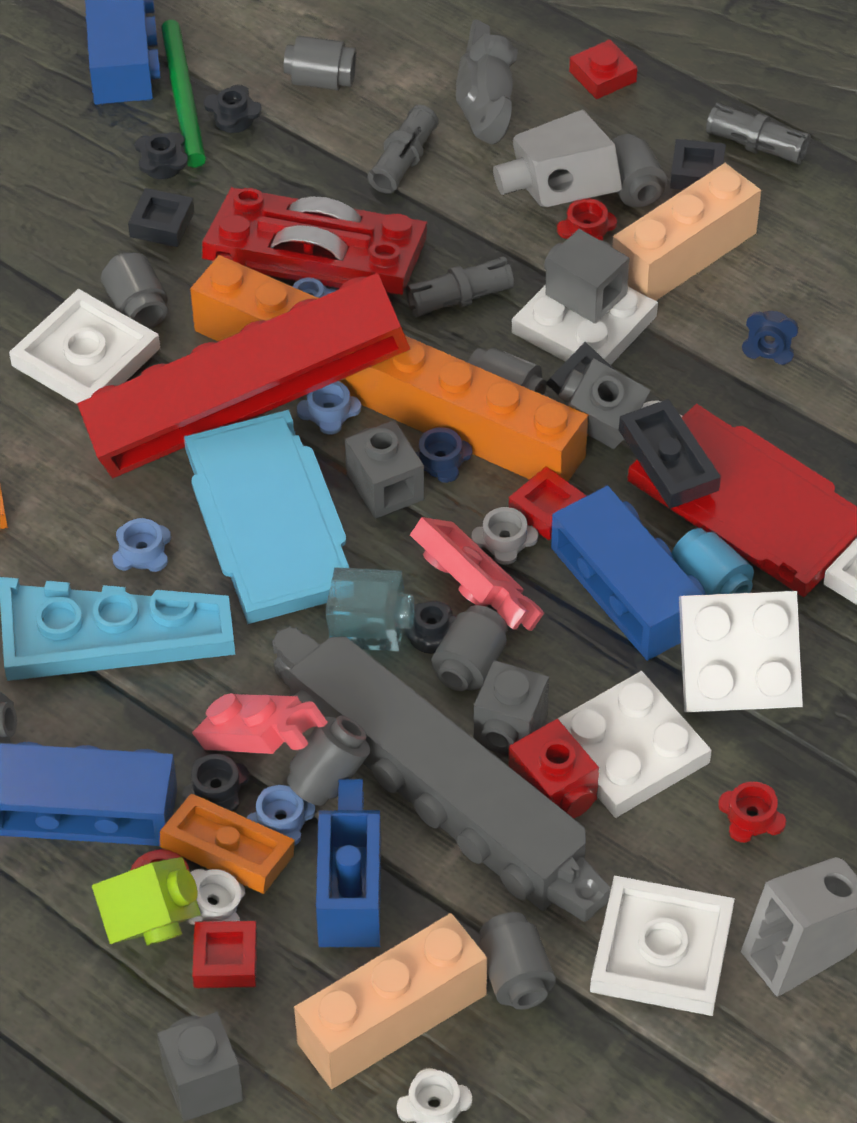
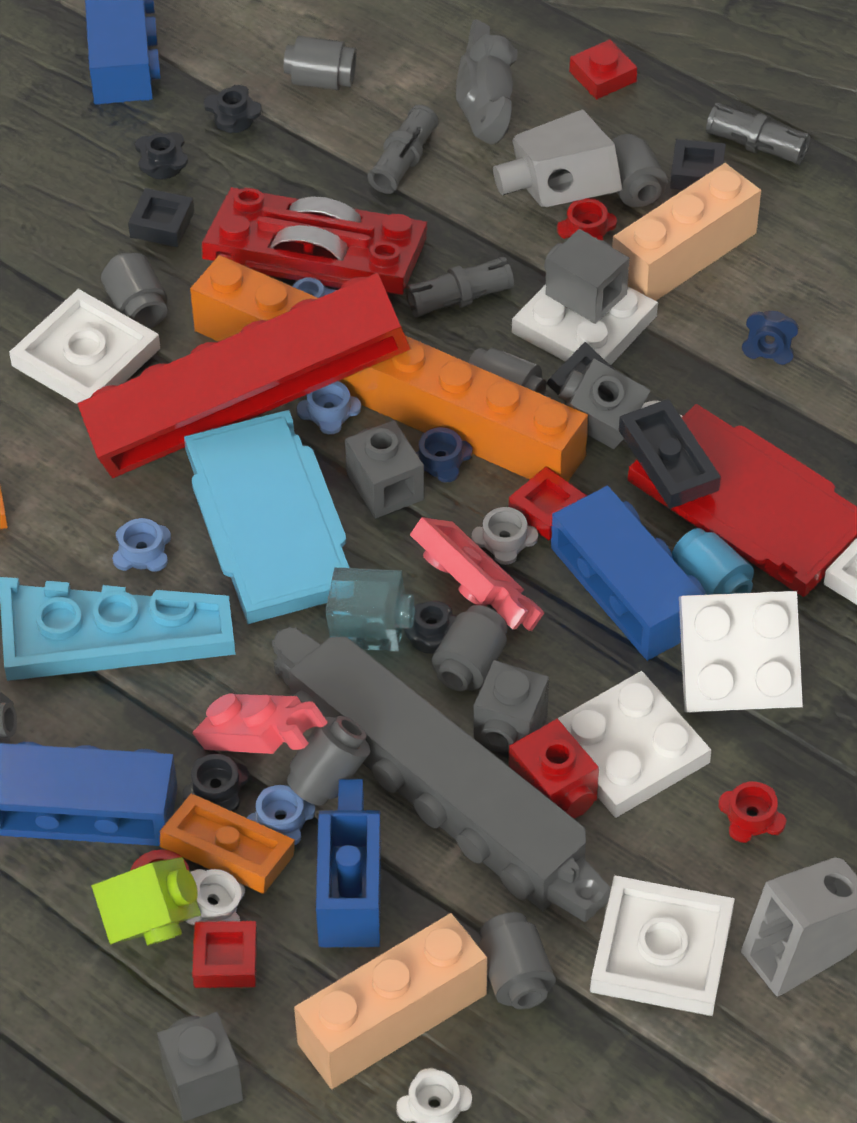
green bar [161,20,206,167] -> none

